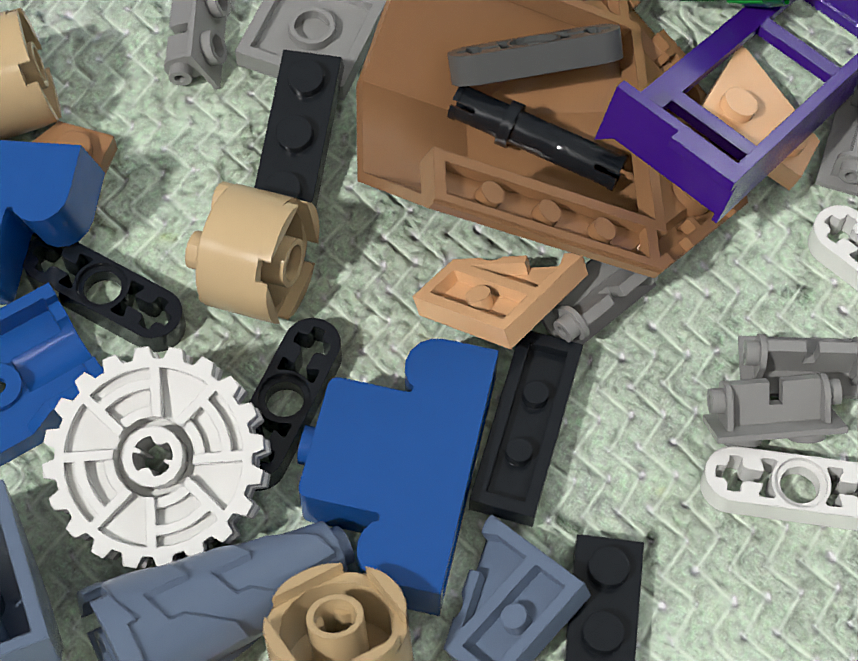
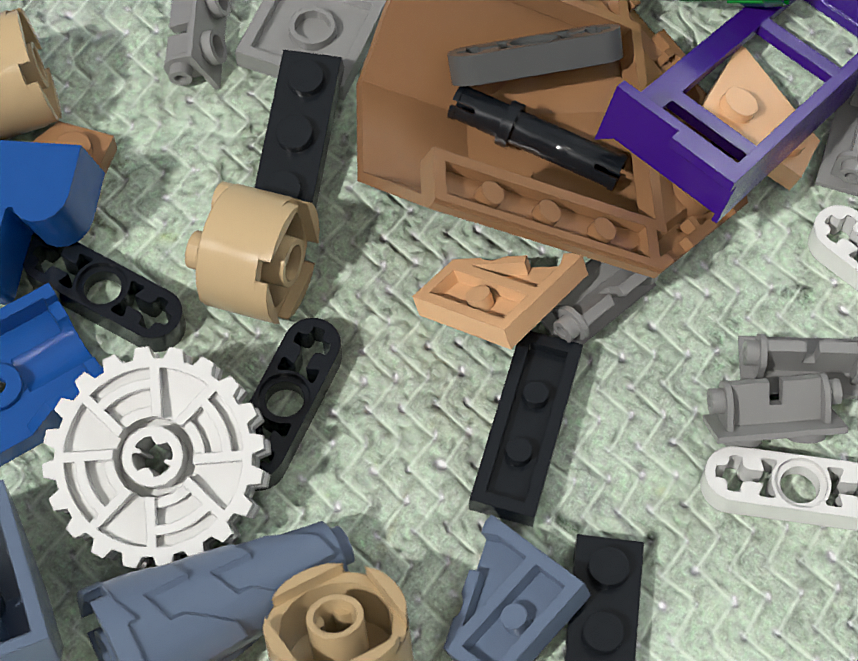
blue brick [297,339,499,616] -> none

